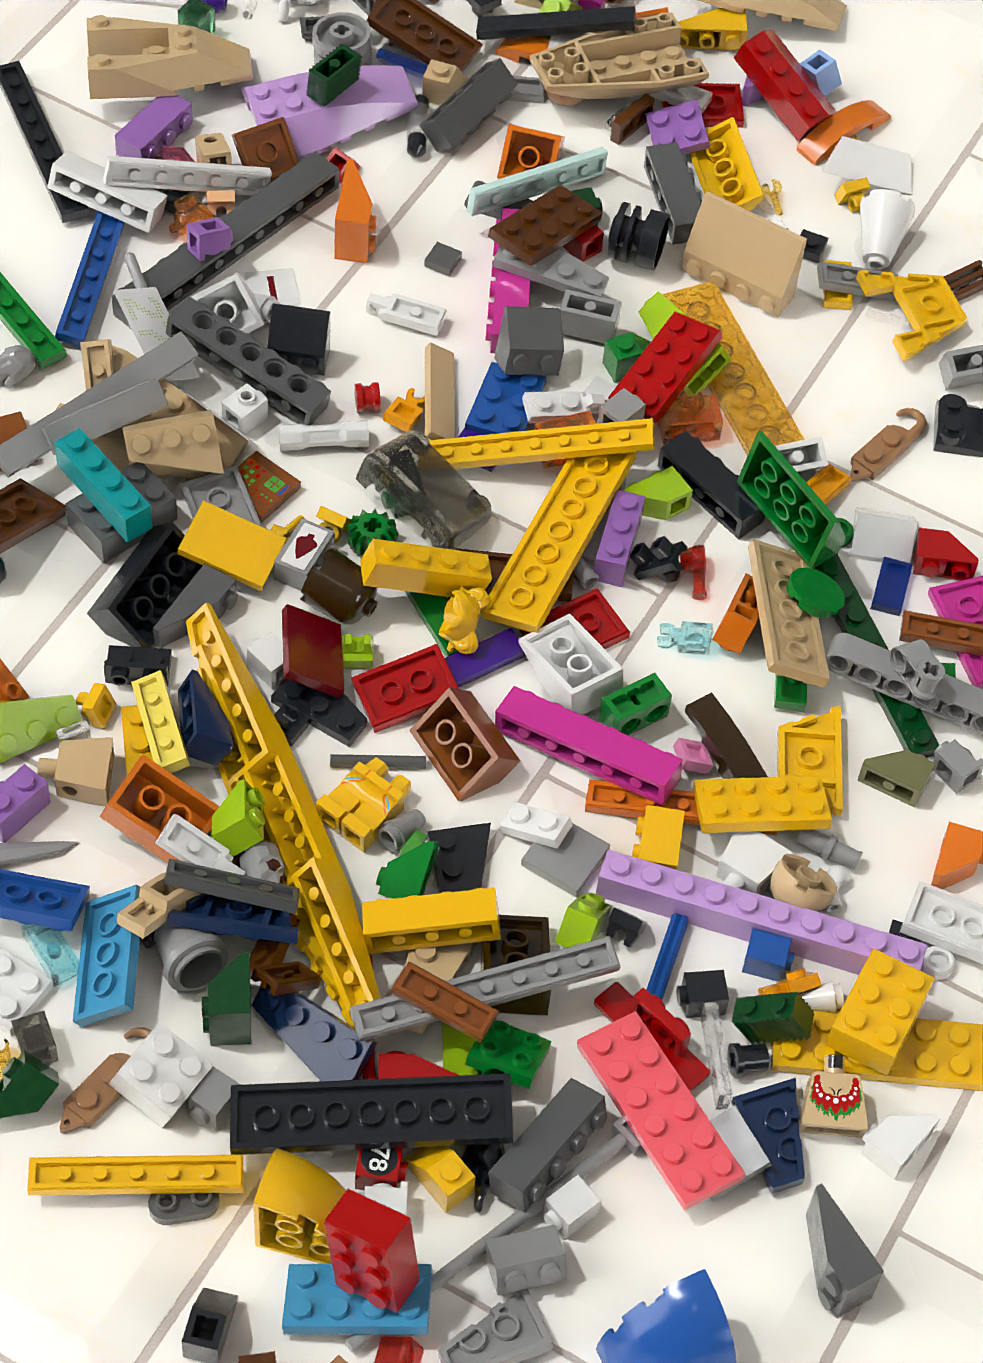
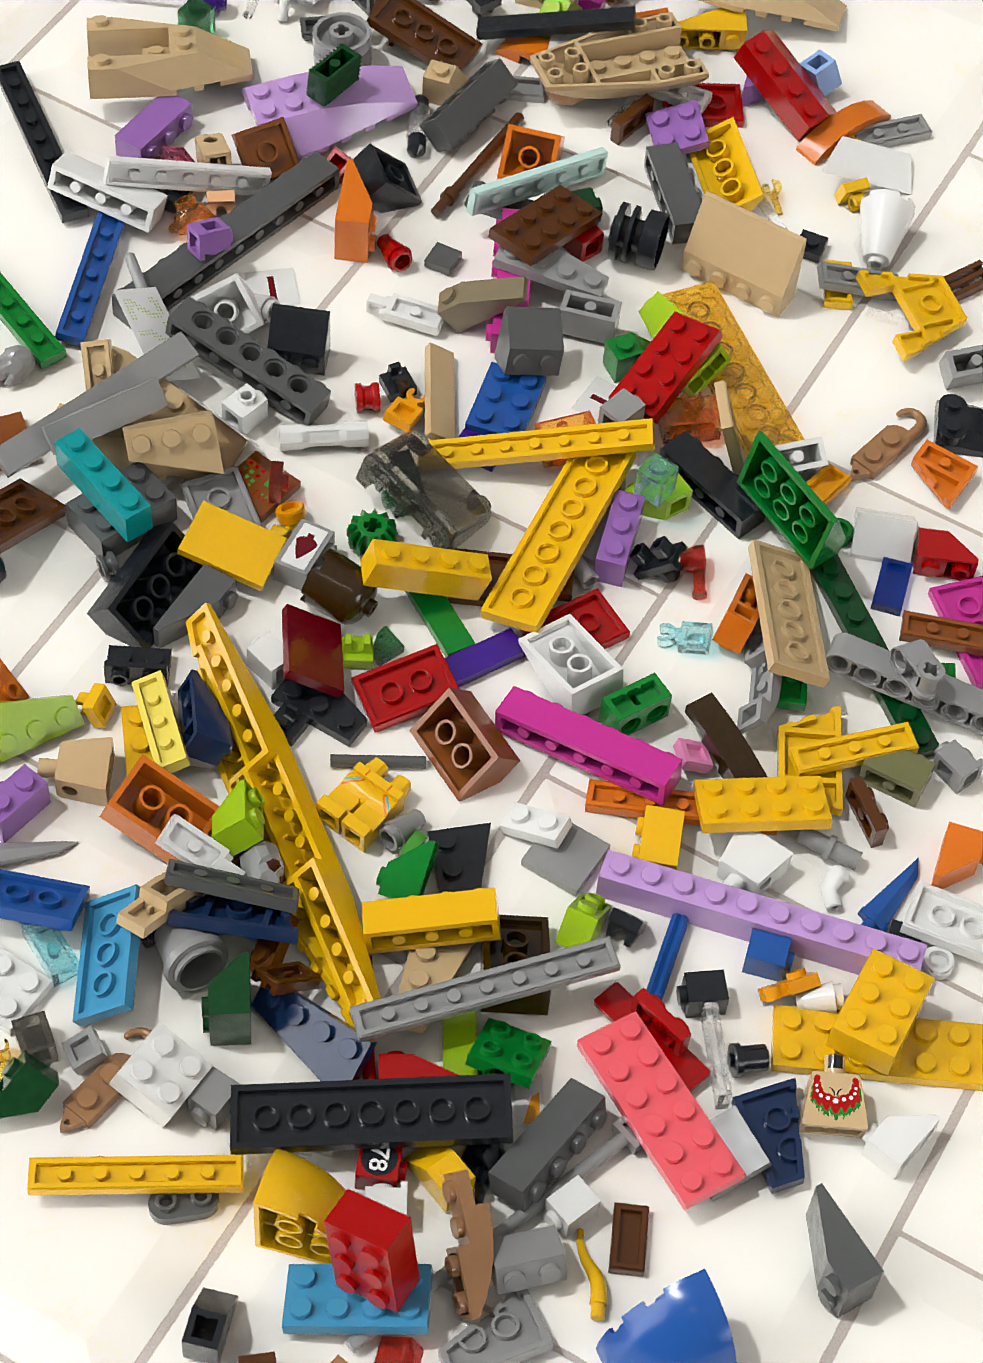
clear tile [56,720,91,749] -> none
yellow tile [316,506,351,543] -> none
clear blue tile [376,48,428,79] -> none
dark orange tile [391,961,499,1043] -> none
yellow hair [439,586,490,654] -> none
white hinge [522,391,605,423] -> none
dark green brick [732,992,814,1045] -> none
tan cylinder [770,854,838,912] -> none
green tile [786,567,845,618] -> none
none -> light grey plate [61,1026,108,1075]
none -> dark grey bush [95,551,120,581]
none -> clear red plate [268,461,290,504]
none -> light orange tile [275,500,307,525]
none -> black slope [352,143,422,213]
none -> clear green tile [373,626,404,666]
none -> red cone [377,234,413,272]
none -> black tile [379,361,417,403]
none -> reddish brown bar [431,112,524,217]
none -> dark tan slope [437,276,528,333]
none -> medium nougat slope [442,1169,494,1320]
none -> white sticker [514,1073,544,1127]
none -> yellow animal [576,1228,608,1321]
none -> reddish brown tile [608,1202,650,1277]
none -> clear light blue brick [634,452,679,507]
none -> tan tile [714,381,744,475]
none -> light grey slope [737,631,782,734]
none -> yellow tile [788,722,919,776]
none -> reddish brown plate [845,776,889,848]
none -> light grey tile [850,113,932,148]
none -> blue bar [857,857,919,932]
none -> orange wing [911,440,978,510]

